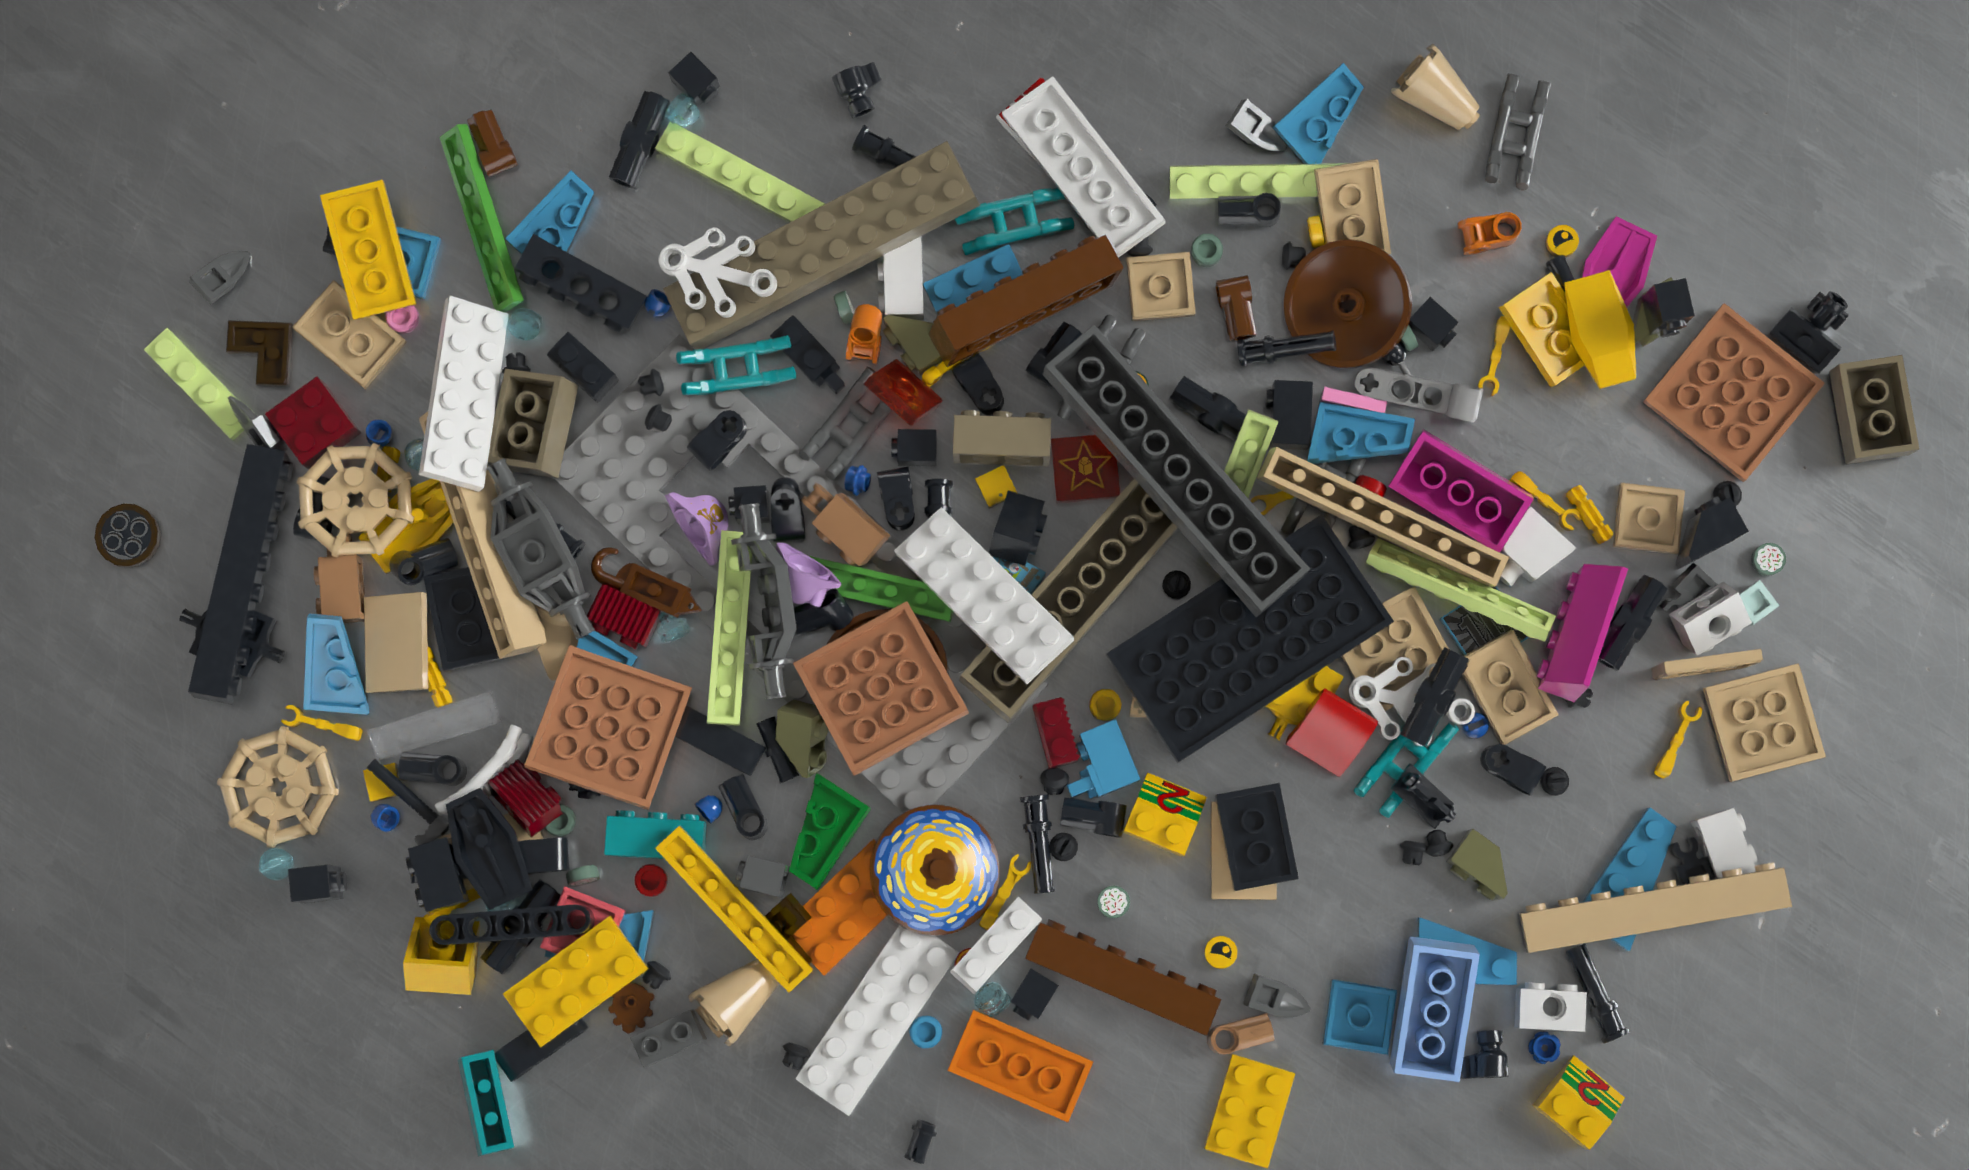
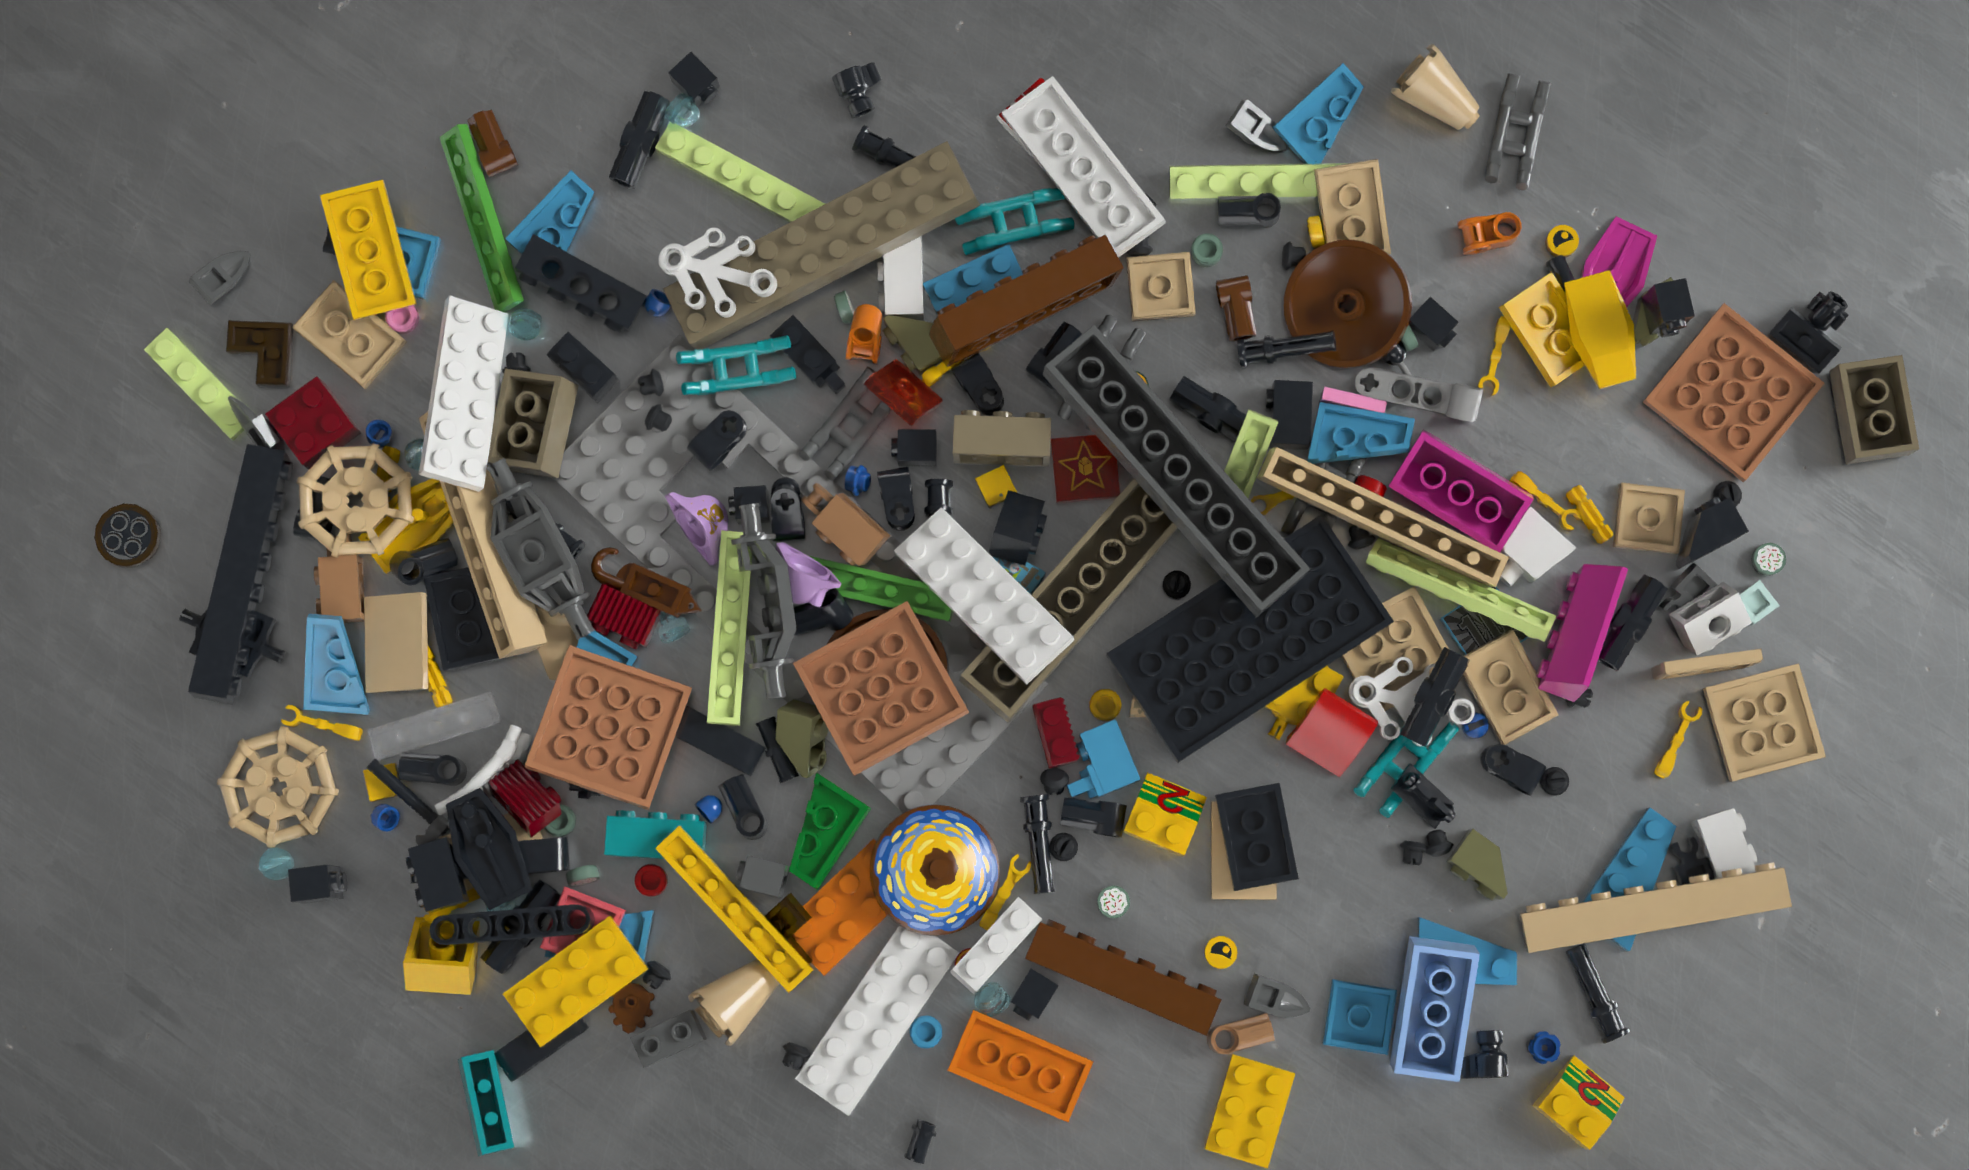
white brick [1514,982,1587,1032] -> none

